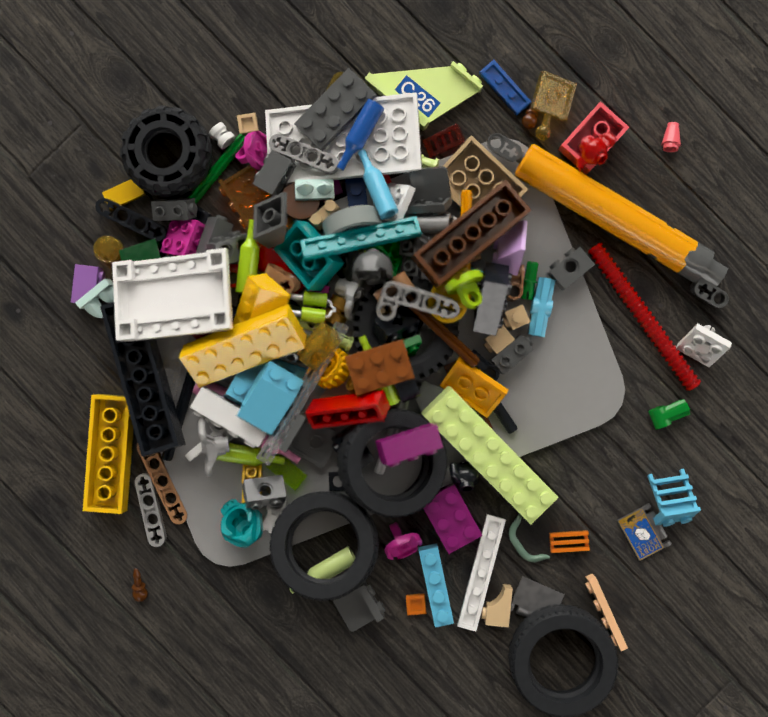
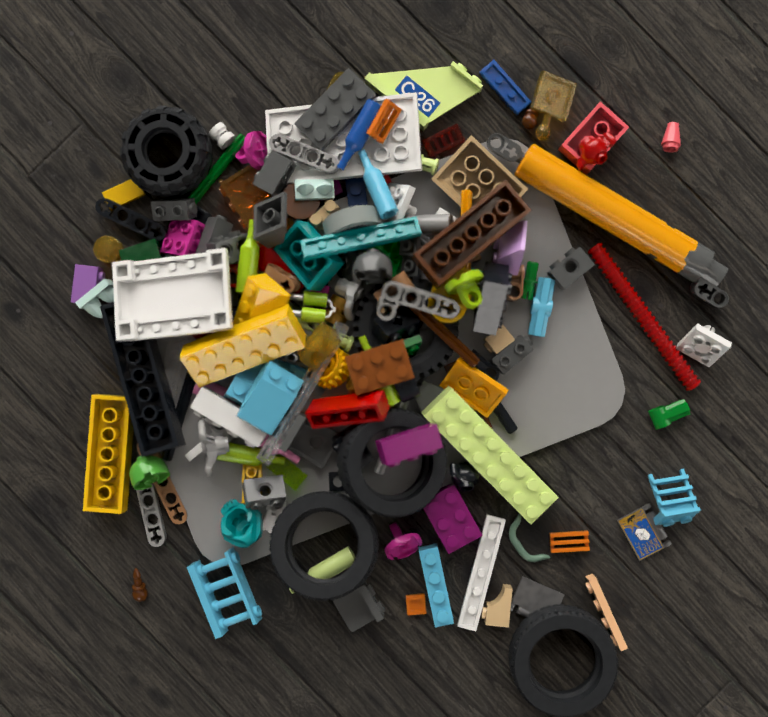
tan tile [237,113,259,135] -> none
dark grey bracket [408,166,452,216] -> none
tan brick [503,304,530,331] -> none
none -> bright green cylinder [129,456,170,490]
none -> medium azure fence [187,547,262,639]
none -> orange tile [366,98,402,144]

